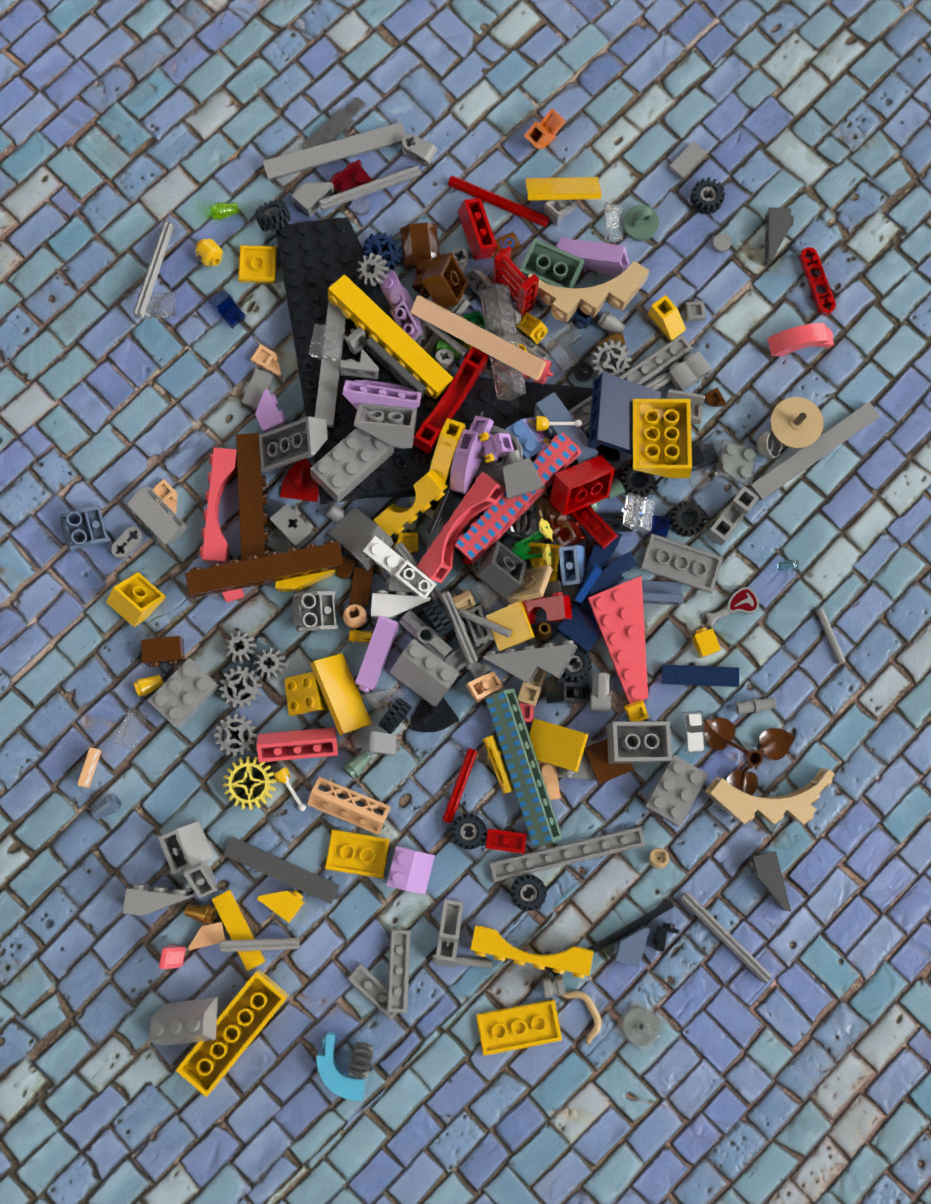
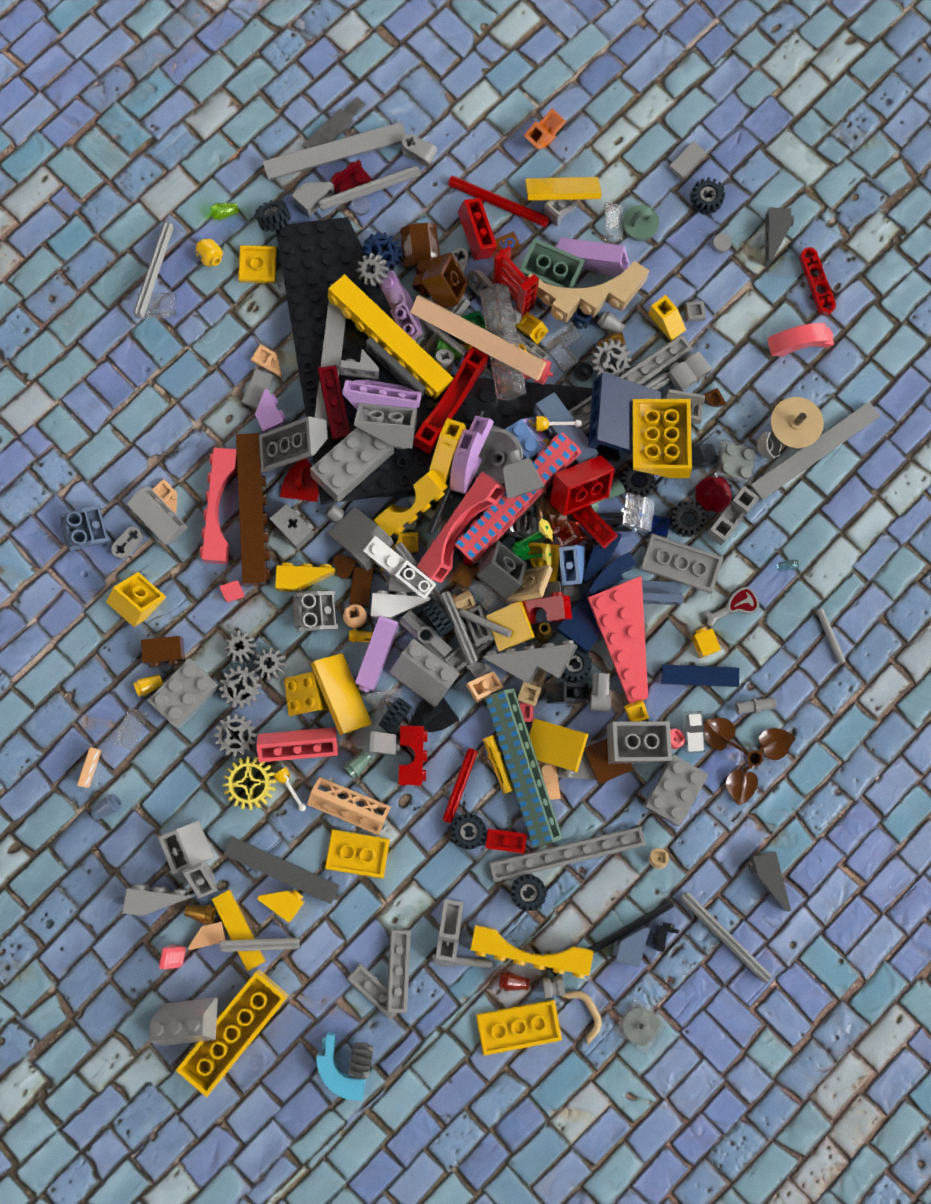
reddish brown brick [185,540,345,598] -> none
clear blue slope [208,290,246,329] -> none
clear piece [309,324,345,361] -> none
light grey tile [343,327,368,355] -> none
lavender slope [386,846,435,894] -> none
lavender piece [479,432,514,463] -> none
blue tile [575,564,602,603] -> none
tan arch [704,768,835,825] -> none
none -> dark red tile [317,365,351,441]
none -> red arch [398,725,428,786]
none -> clear orange brick [451,563,477,591]
none -> clear red cone [499,971,530,991]
none -> coral tile [670,729,685,749]
none -> dark red tile [695,476,732,513]

